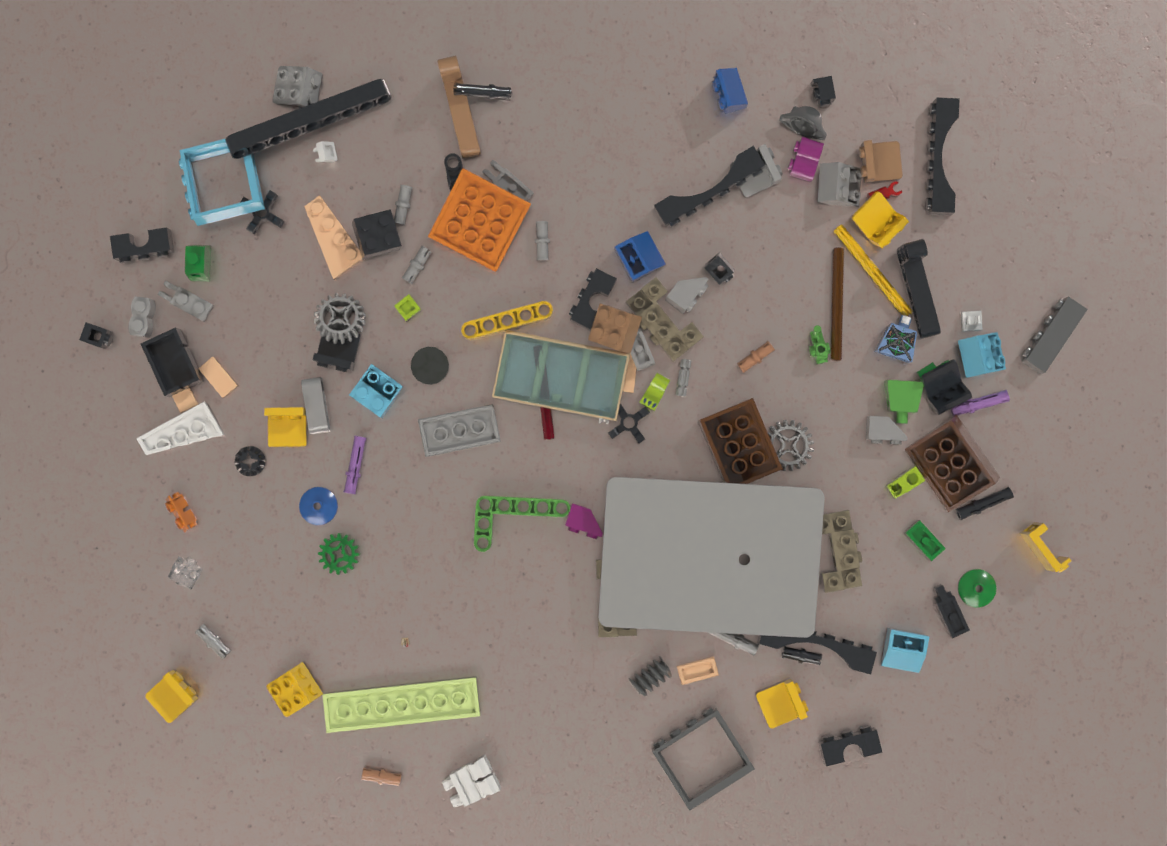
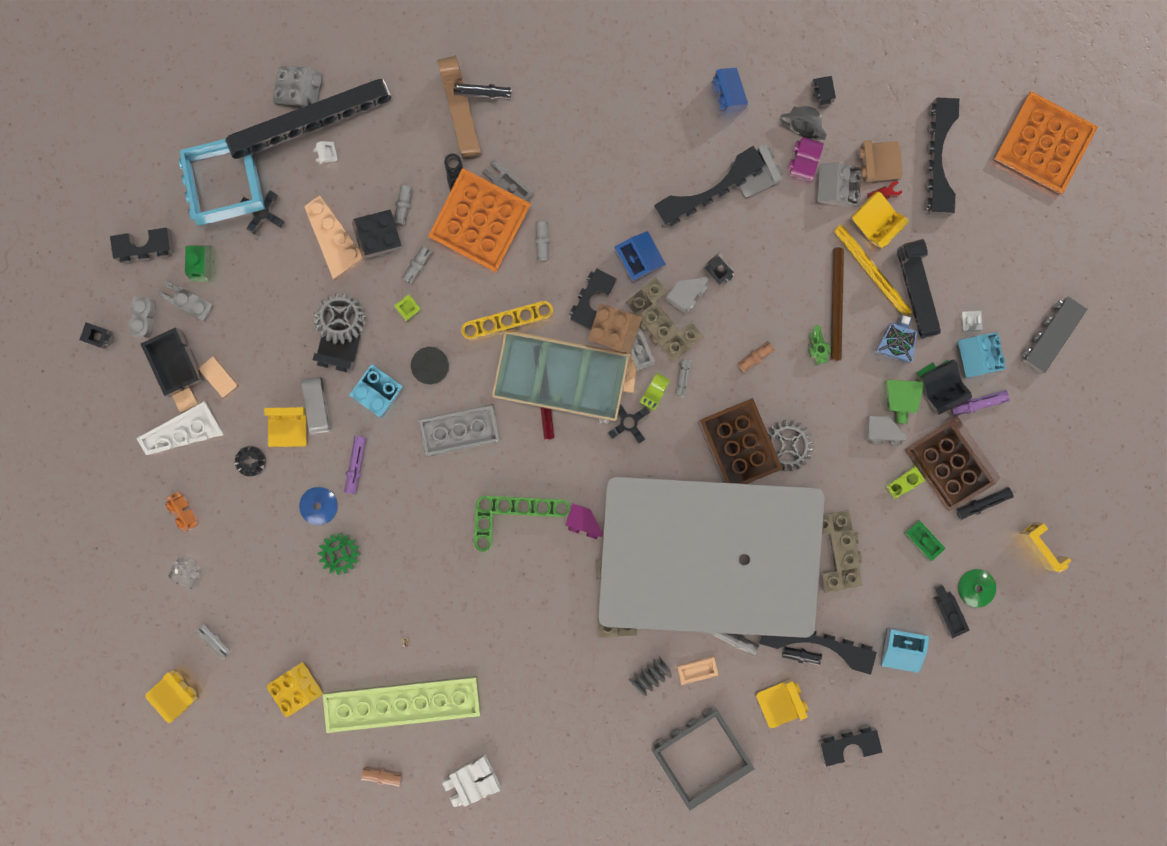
none -> orange plate [994,91,1098,195]

